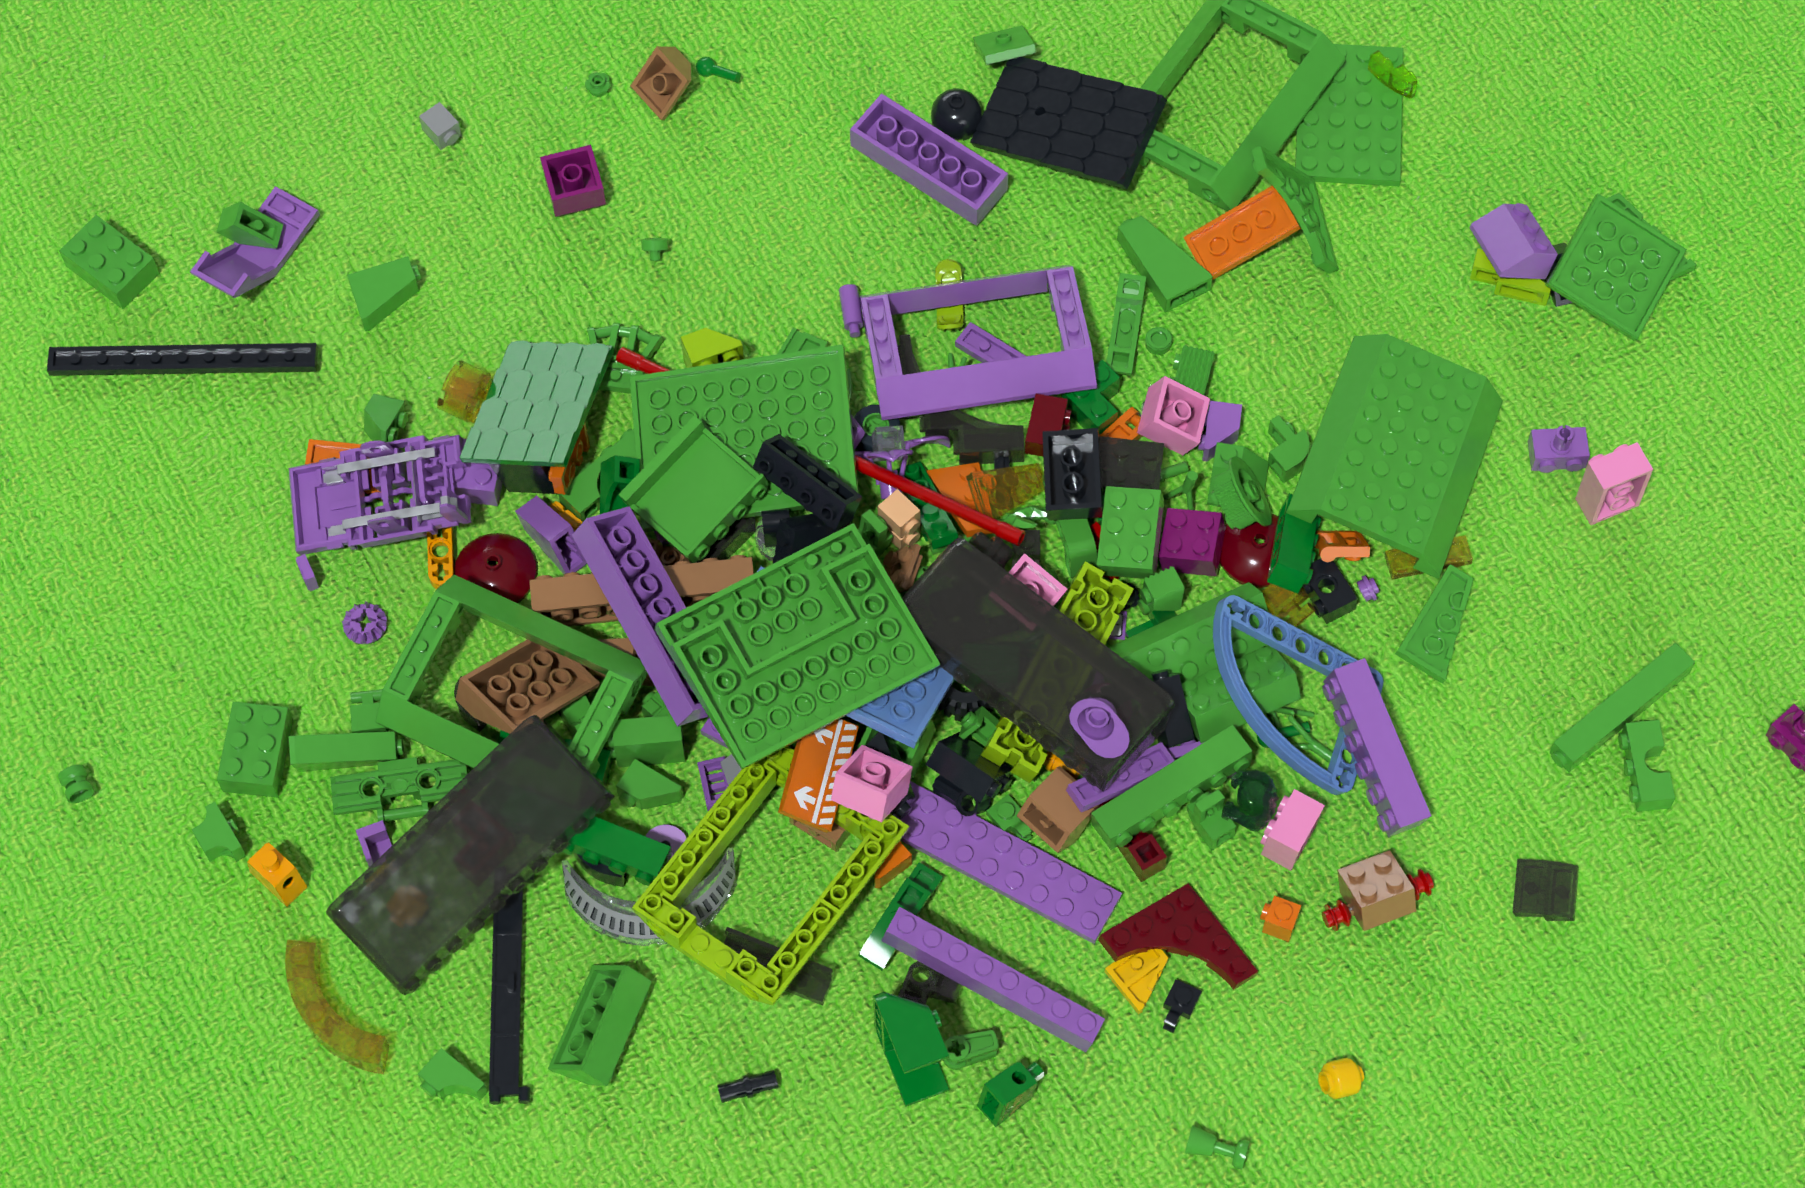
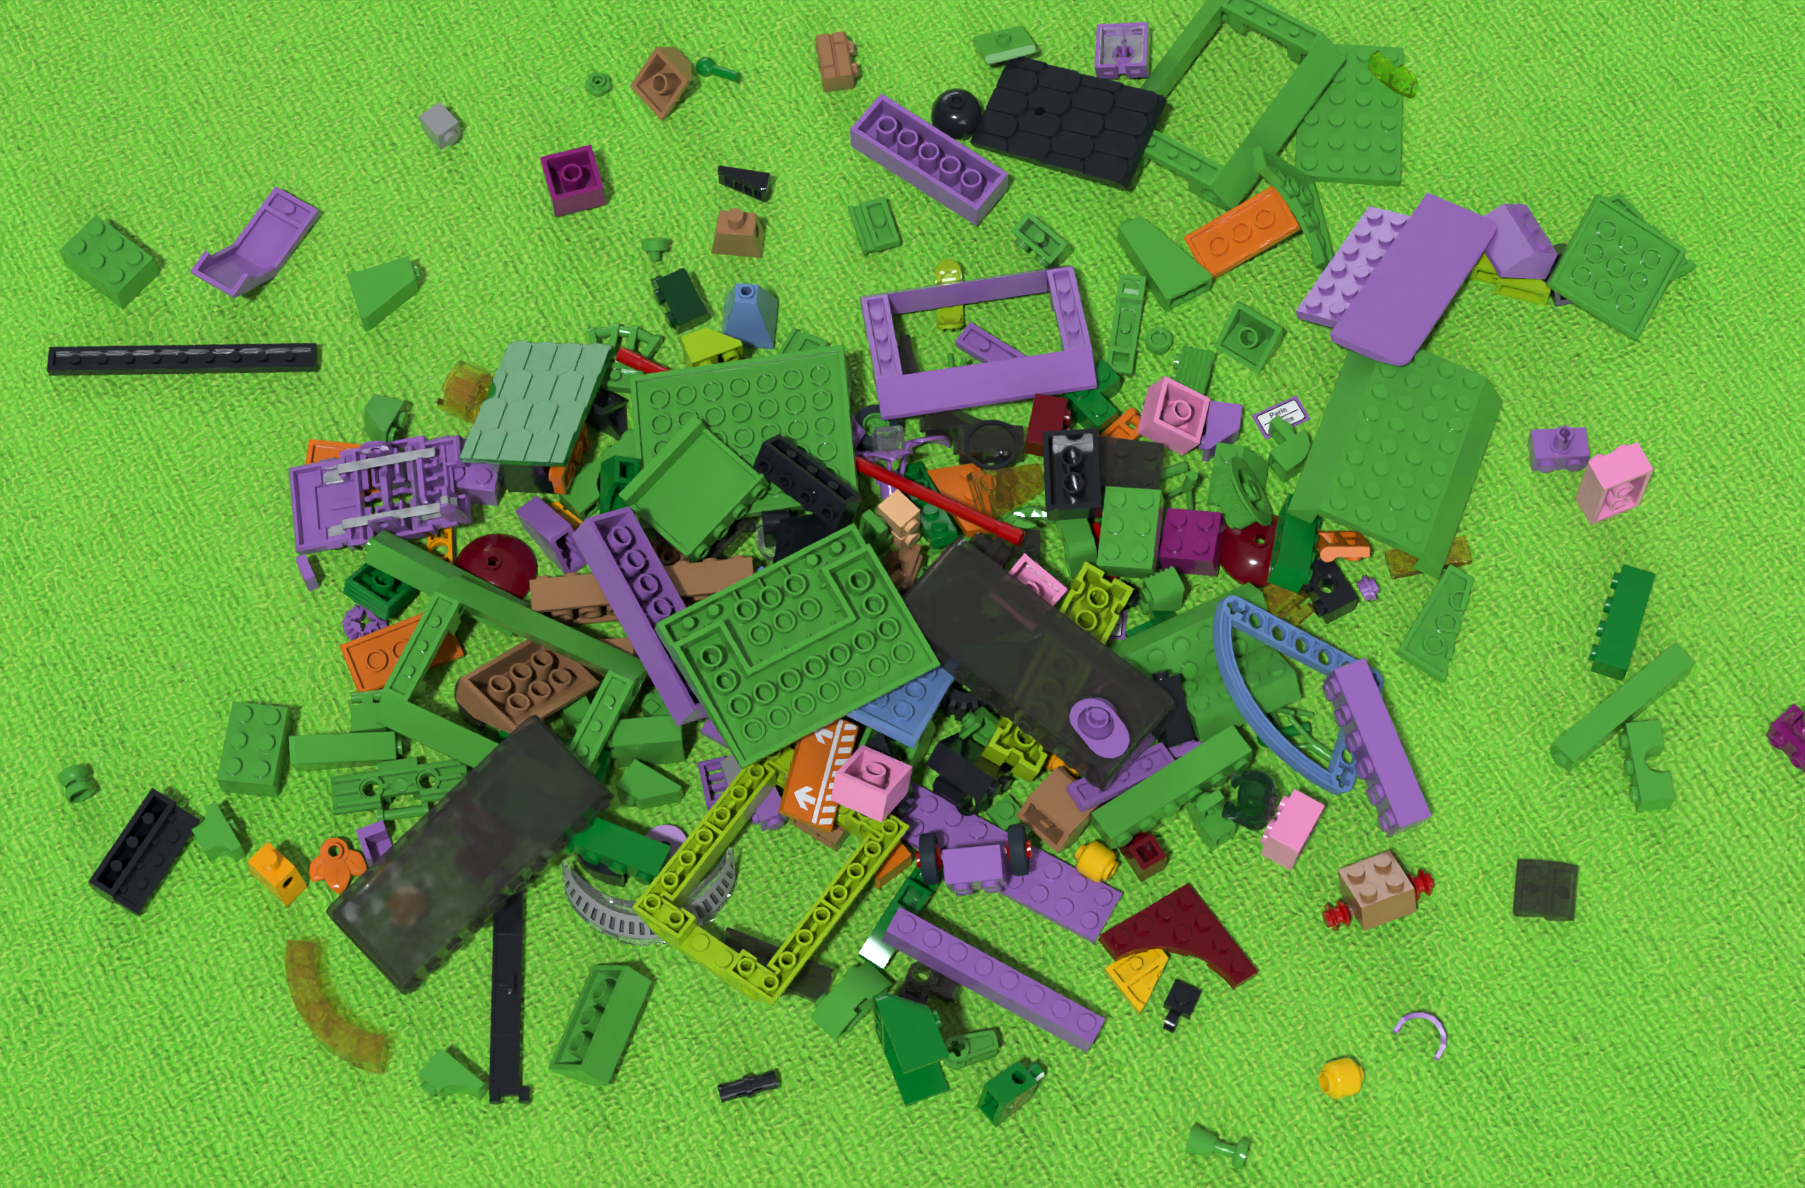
bright green slope [217,202,283,249] -> none
medium lavender cylinder [839,284,863,337] -> none
orange brick [1260,895,1301,942] -> none
none -> black brick [88,788,200,916]
none -> orange plate [309,837,367,894]
none -> orange tile [339,612,464,692]
none -> green brick [343,563,418,620]
none -> bright green brick [364,529,529,637]
none -> black slope [585,390,628,441]
none -> dark green hinge [651,268,708,335]
none -> medium nougat torso [712,208,765,258]
none -> black slope [718,165,771,203]
none -> medium blue slope [722,283,778,349]
none -> medium lavender brick [750,787,788,832]
none -> bright green brick [810,961,893,1040]
none -> medium nougat brick [815,31,858,92]
none -> bright green plate [848,197,900,255]
none -> brick [916,824,1033,896]
none -> black piece [964,420,1019,470]
none -> bright green brick [1011,211,1072,268]
none -> yellow head [1074,841,1119,883]
none -> medium lavender piece [1094,22,1151,79]
none -> bright green slope [1214,301,1284,374]
none -> sticker [1252,396,1311,439]
none -> medium lavender slope [1296,193,1497,366]
none -> helmet [1392,1012,1448,1061]
none -> green brick [1588,564,1655,681]

